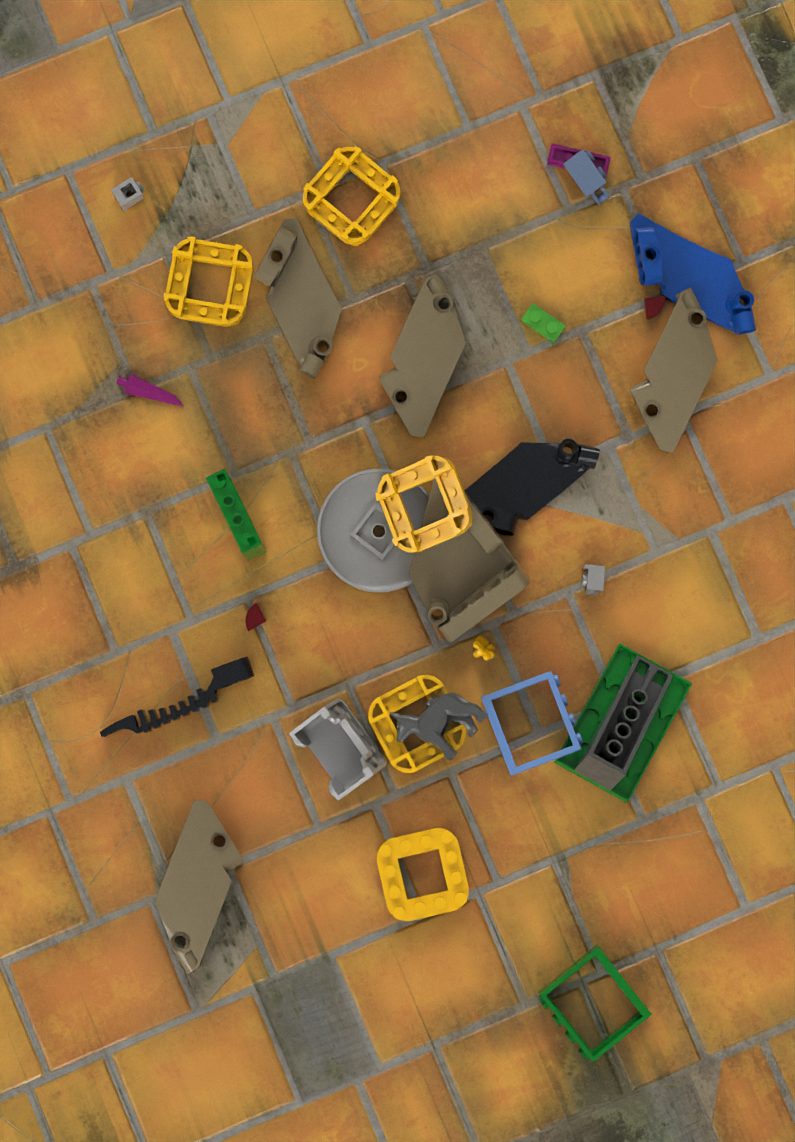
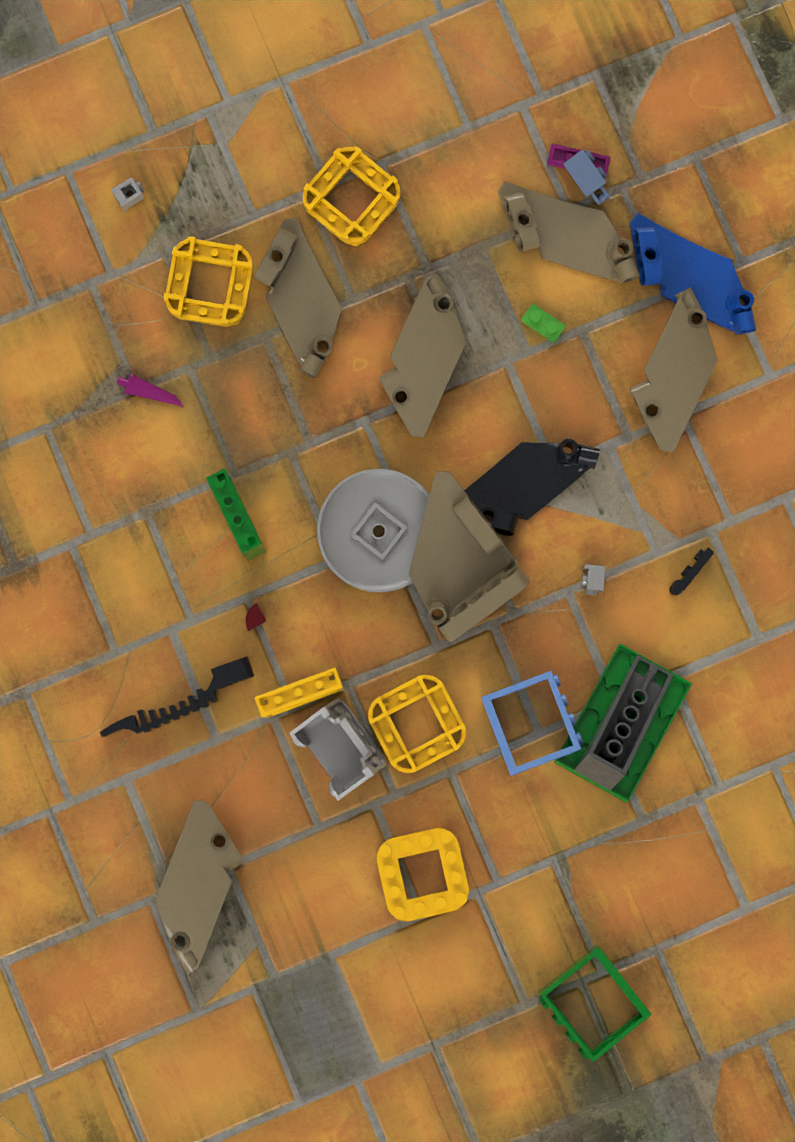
yellow plate [375,456,472,553] -> none
dark grey animal [390,693,488,760] -> none
yellow plant [473,635,495,661] -> none
dark red tile [644,296,665,320] -> none
none -> yellow window [254,668,344,718]
none -> dark tan panel [498,181,640,284]
none -> black hinge [669,547,714,596]

